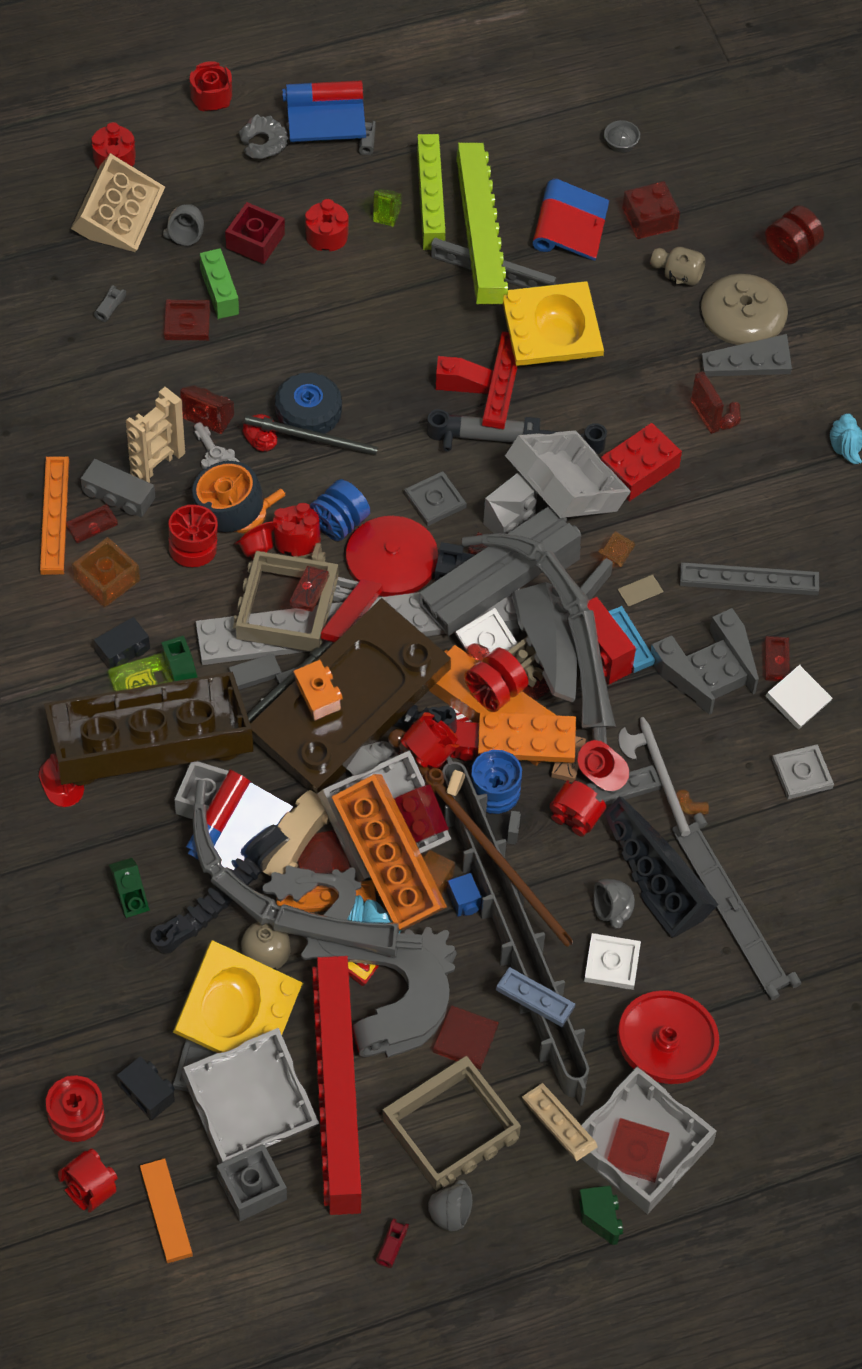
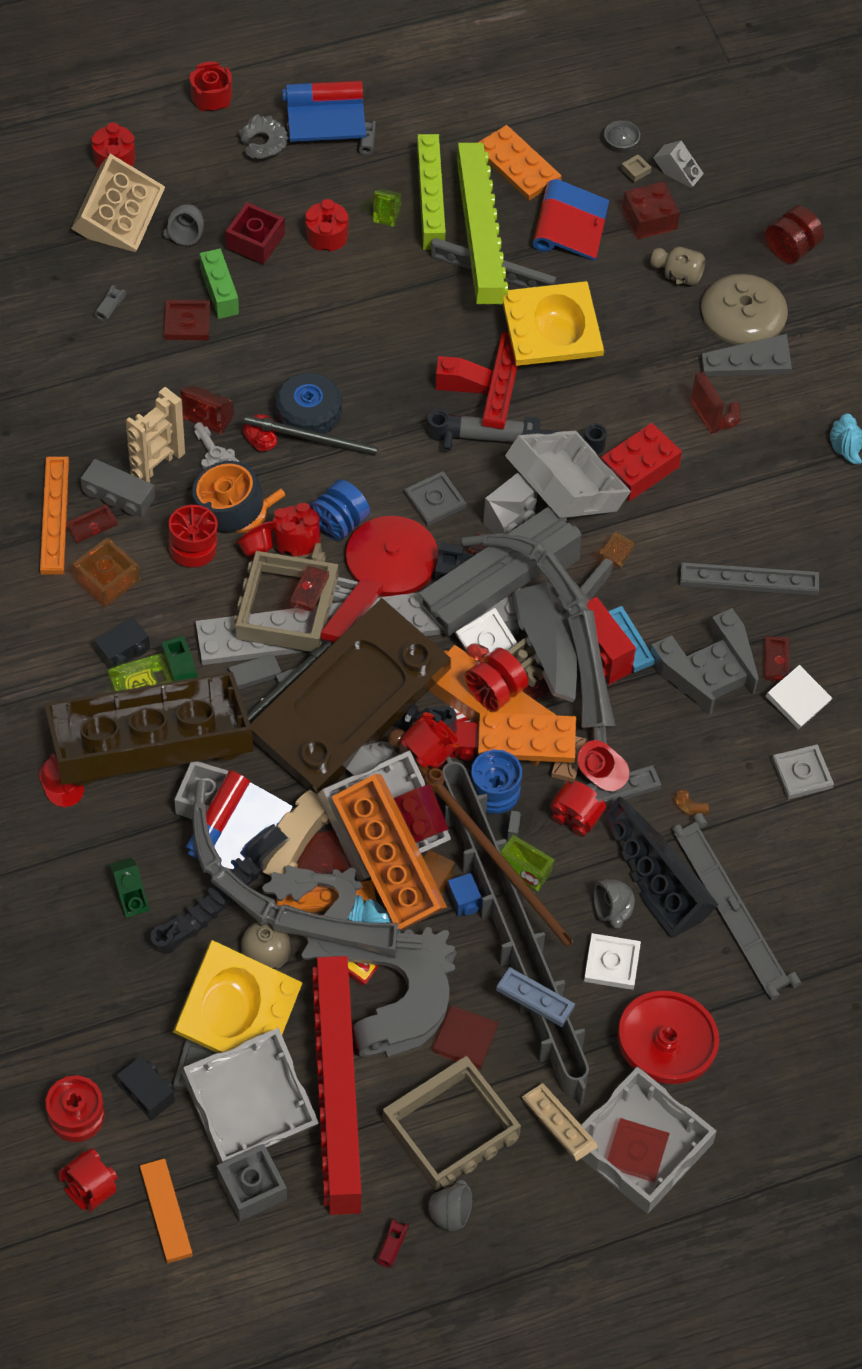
orange brick [294,660,343,721] -> none
tan tile [447,770,465,796] -> none
dark green slope [578,1186,623,1245] -> none
dark tan sticker [618,575,663,606] -> none
light grey piece [618,717,691,837] -> none
none -> orange plate [478,125,561,201]
none -> clear neon green slope [501,835,555,891]
none -> dark tan plate [621,155,651,182]
none -> light grey slope [653,141,704,187]

